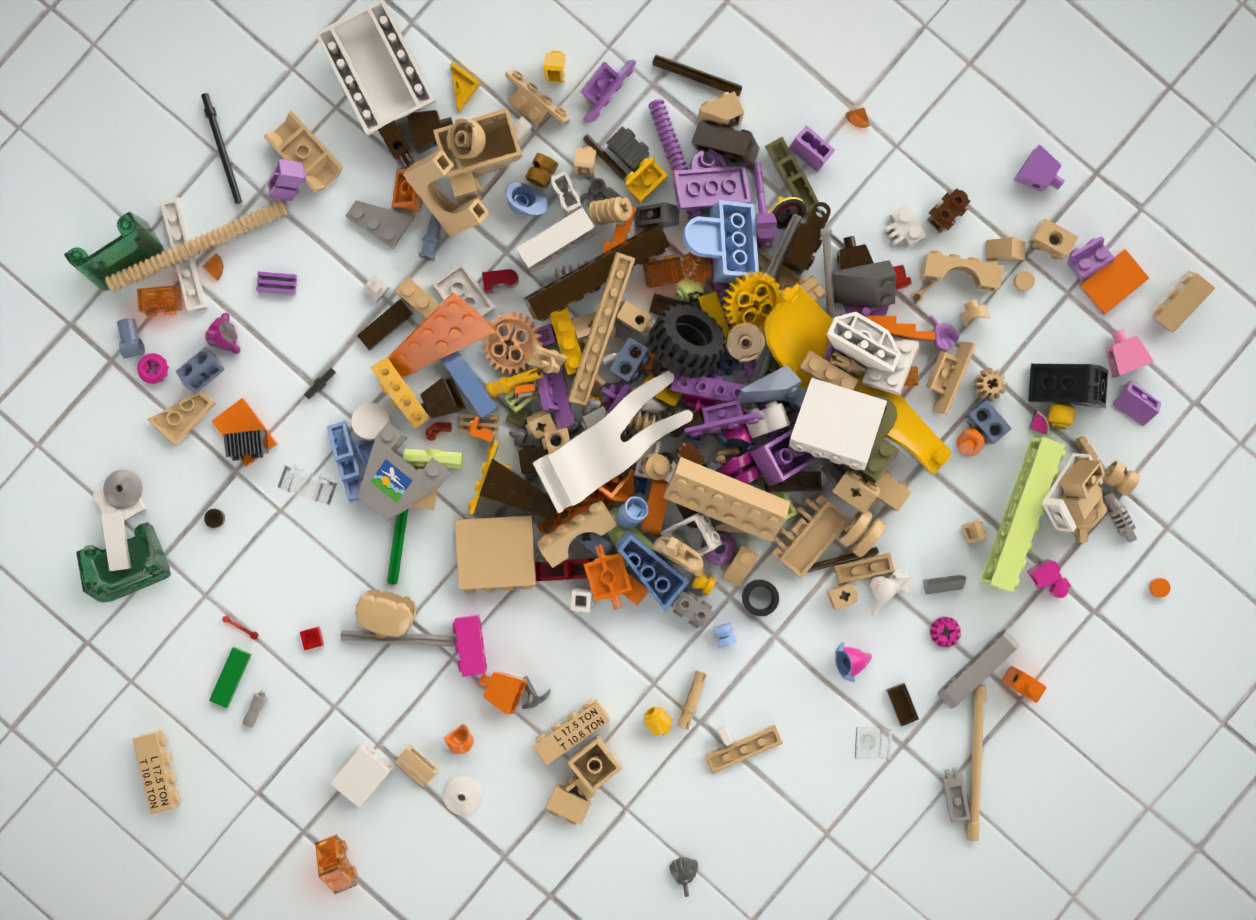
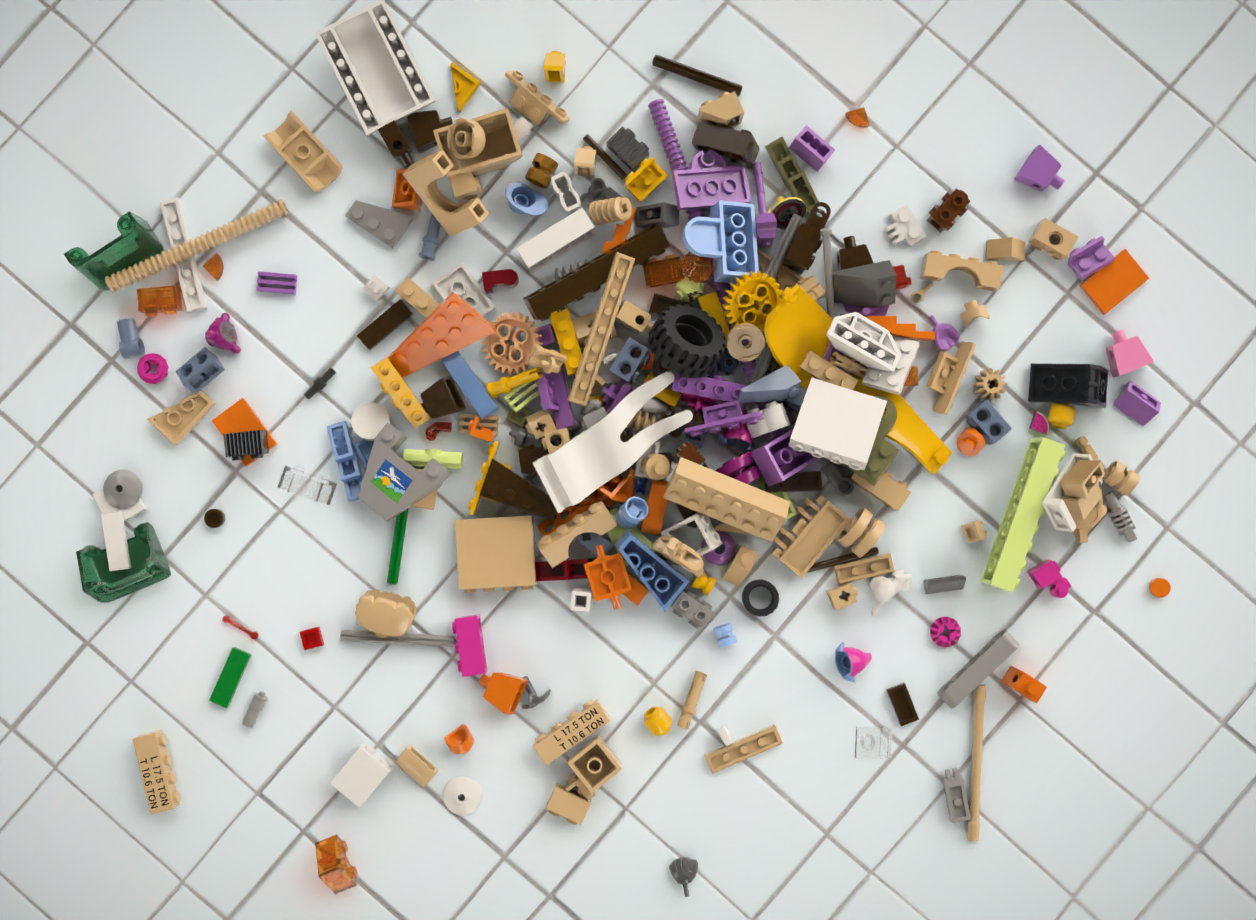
black bar [201,93,242,204] -> none
medium lavender piece [267,159,306,201] -> none
orange tile [514,384,535,399] -> none
medium lavender bracket [580,60,637,122] -> none
tan arm [714,446,741,464] -> none
tan brick [832,468,880,514] -> none
tan tile [1014,271,1035,291] -> none
tan wedge [1152,271,1215,333] -> none

